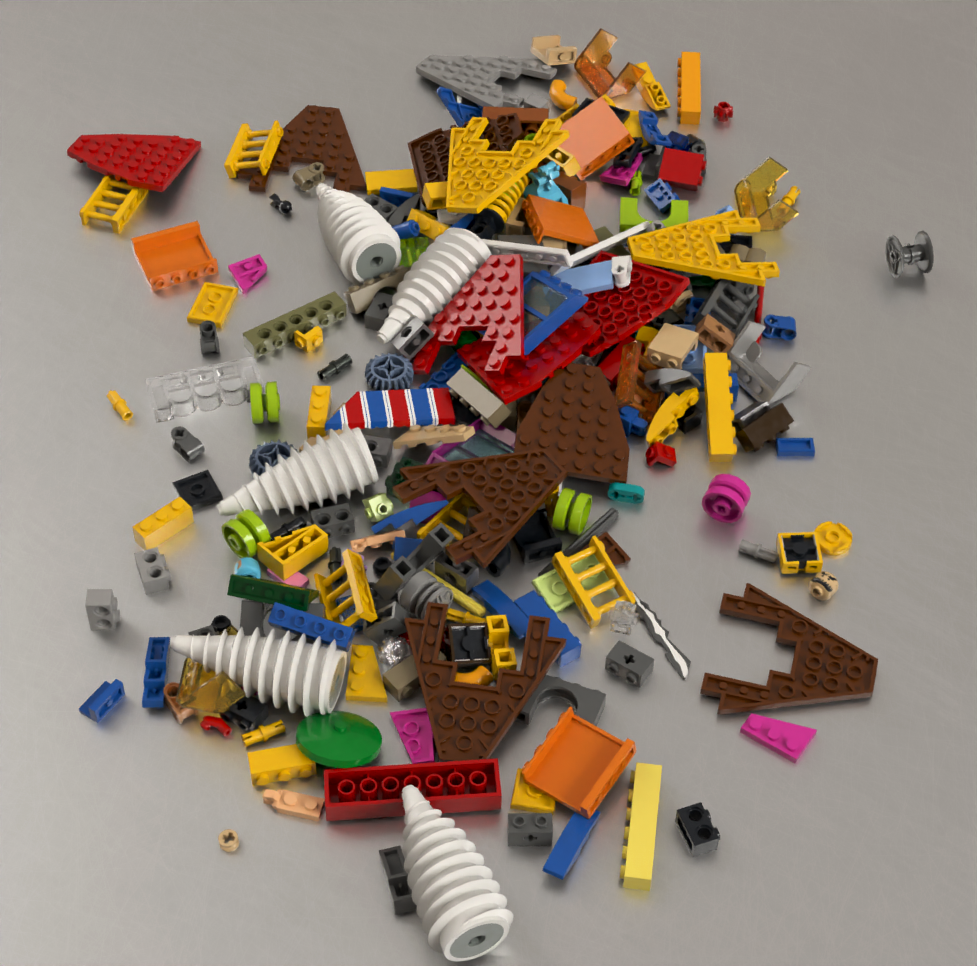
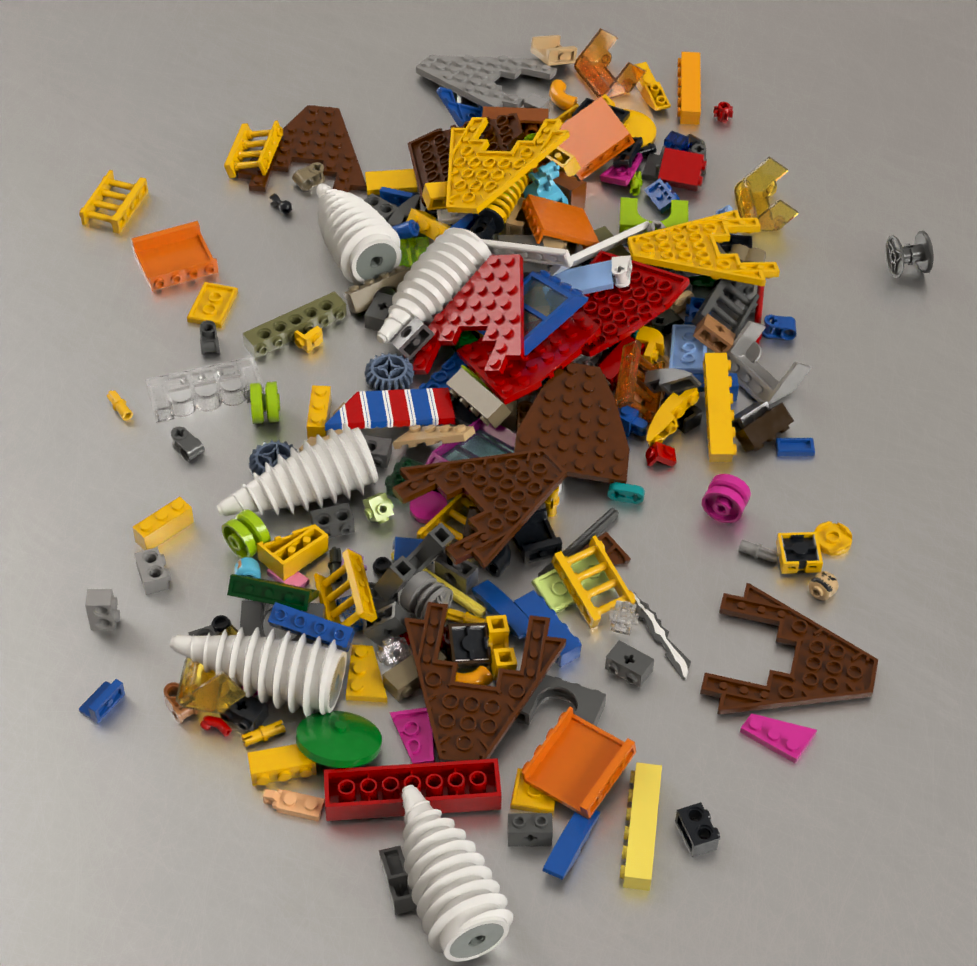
red wing [67,134,201,192] -> none
blue slope [142,637,170,708] -> none
black tile [172,470,223,511] -> none
tan bush [218,829,239,852] -> none
dark pink wing [228,254,267,294] -> none
black pin [270,516,307,541] -> none
pearl dark grey pin [317,354,352,382] -> none
light nougat hinge [350,529,406,552] -> none
blue slope [370,500,449,535] -> none
lime wheel [552,488,592,536] -> none
blue slope [638,110,672,147] -> none
tan panel [647,323,699,370] -> none
yellow pin [776,186,801,215] -> none

